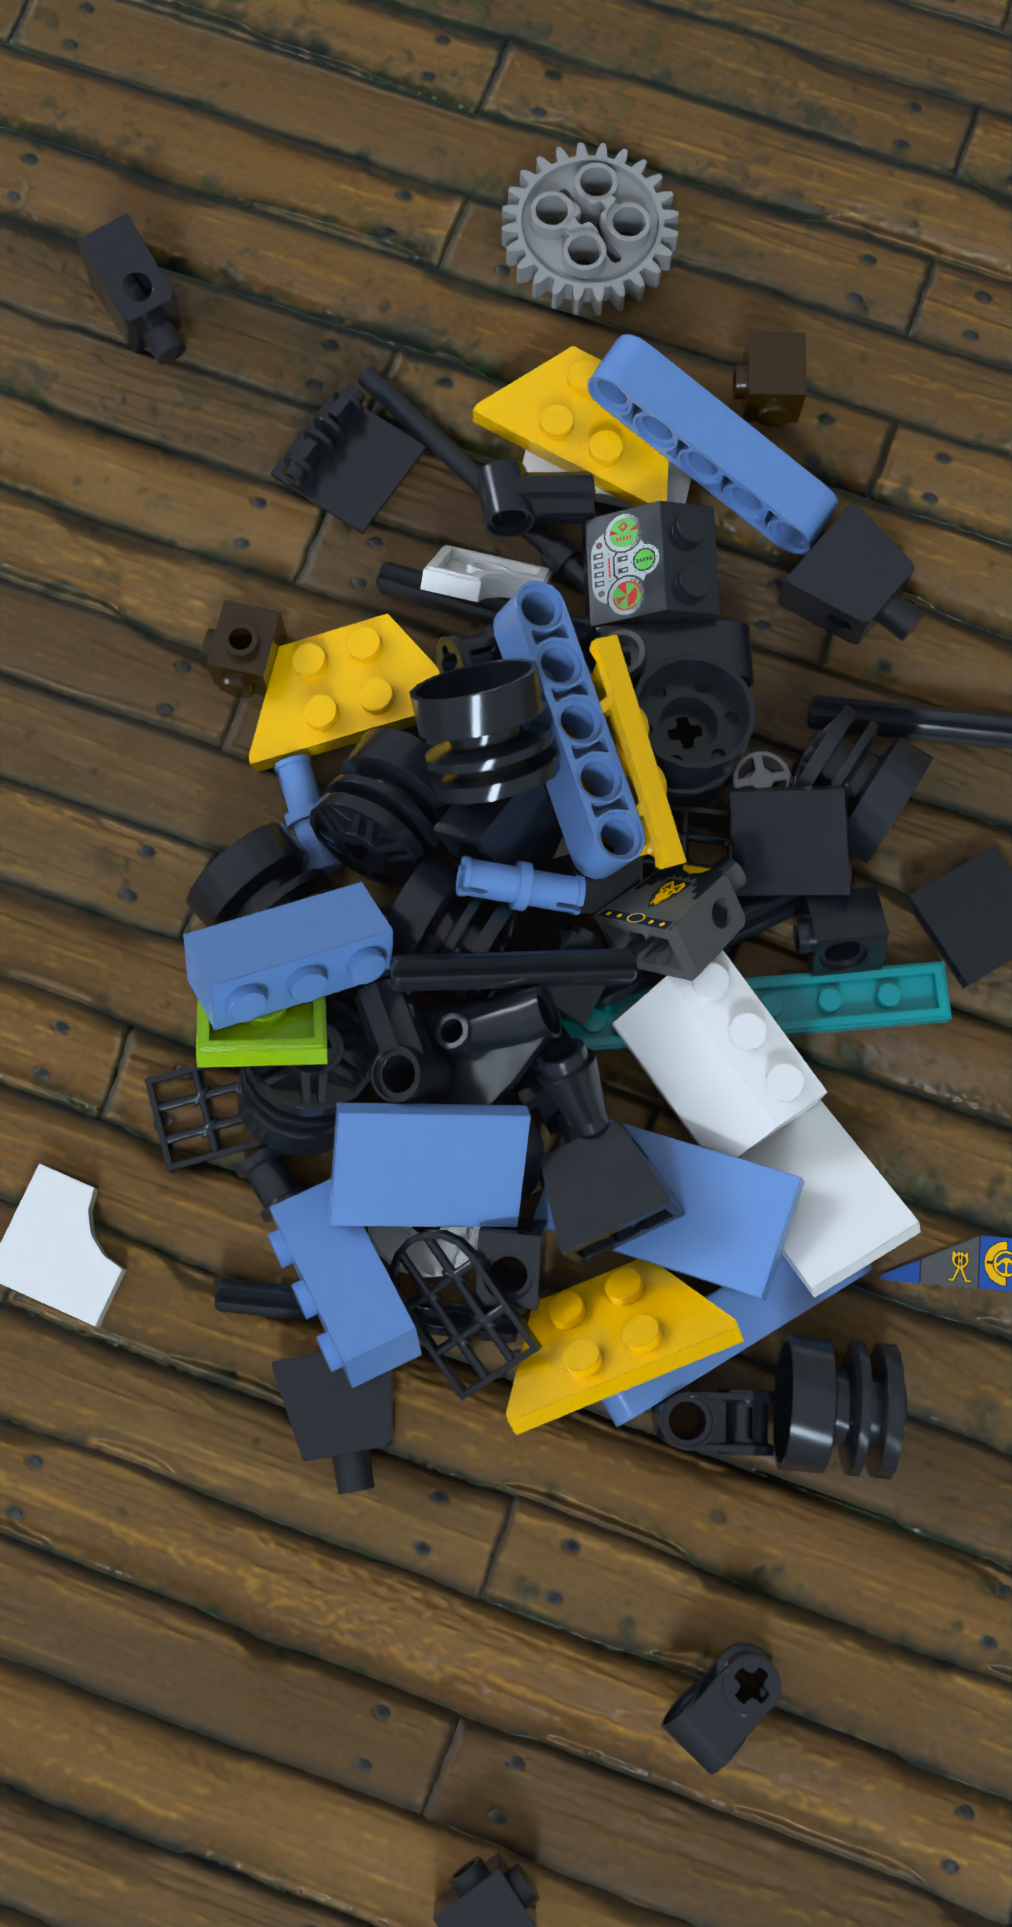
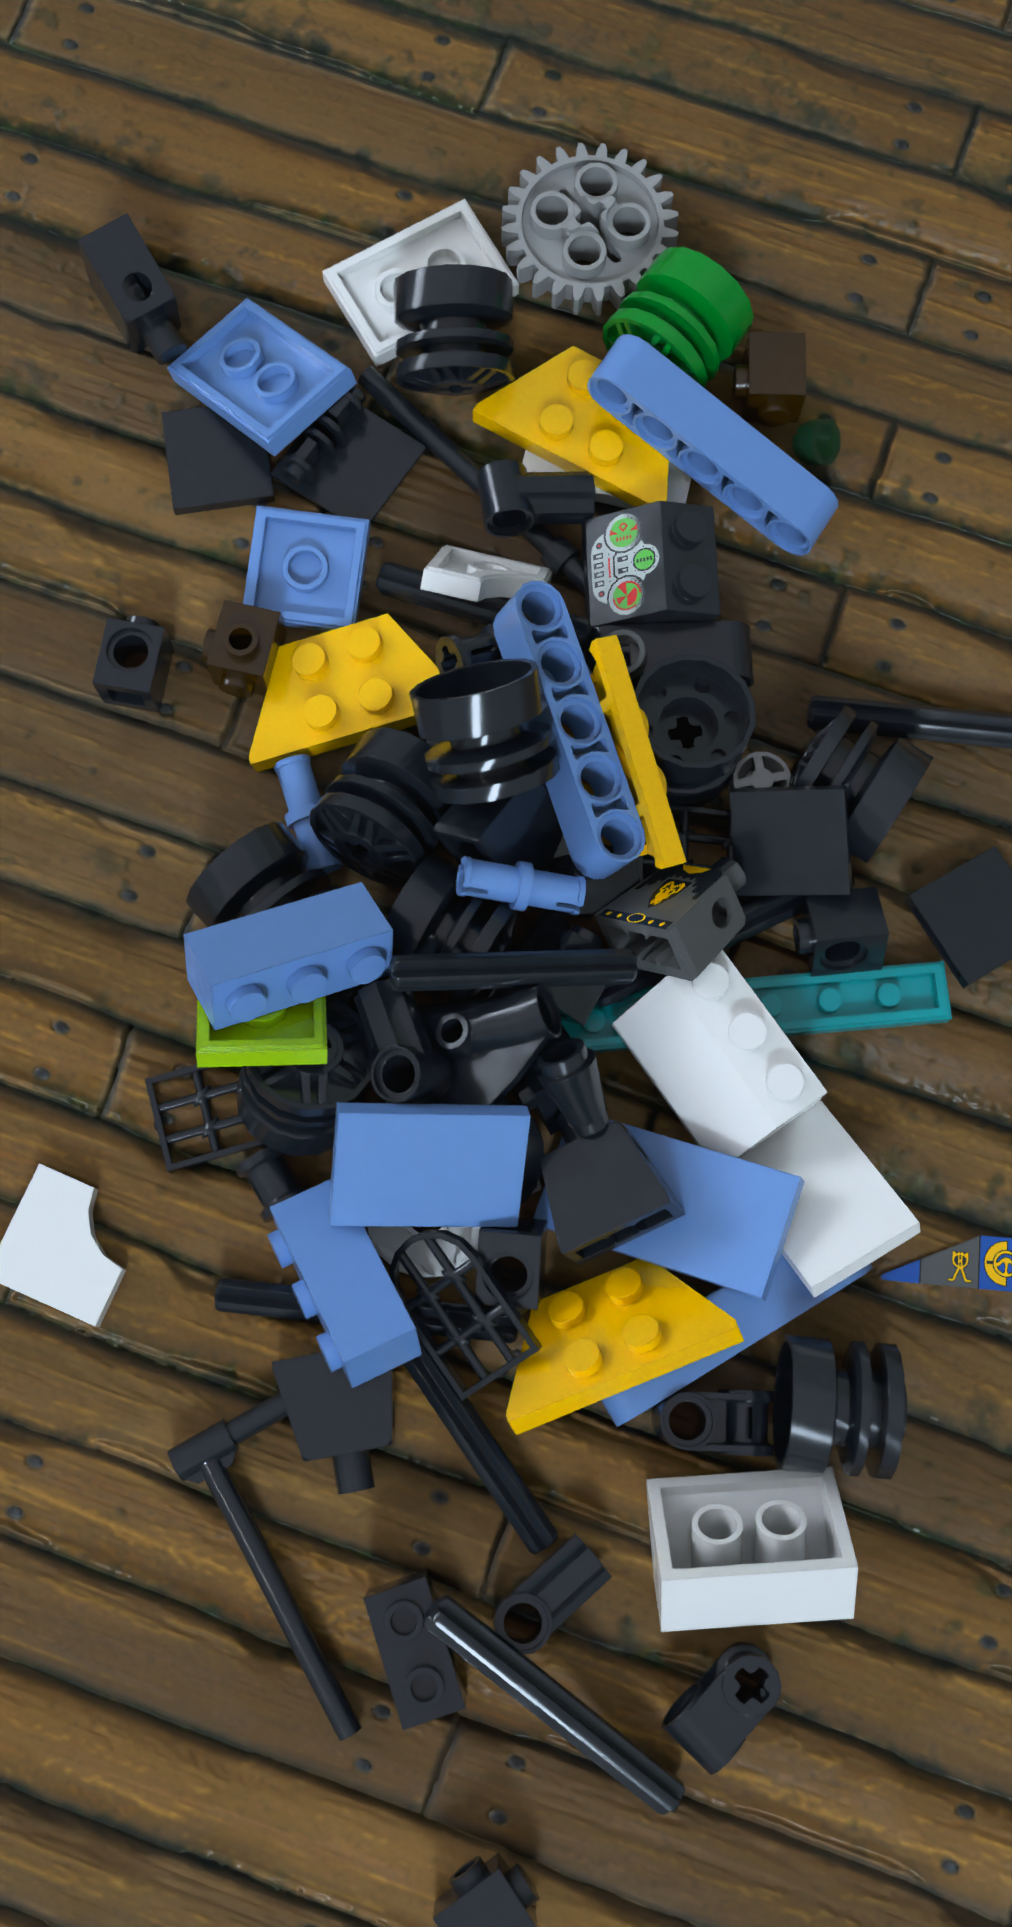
black torso [777,502,924,645] -> none
none -> black brick [92,616,174,713]
none -> black piece [161,406,275,515]
none -> medium blue tile [167,298,357,457]
none -> black bar [167,1392,362,1741]
none -> medium blue tile [243,505,371,632]
none -> white tile [322,199,519,367]
none -> black brick [363,1569,467,1730]
none -> black wheel [393,264,515,396]
none -> black axle [404,1337,558,1555]
none -> black axle [423,1595,685,1815]
none -> black piece [492,1533,612,1654]
none -> green wheel [602,247,754,388]
none -> white slope [646,1466,858,1632]
none -> clear green hinge [791,419,841,465]

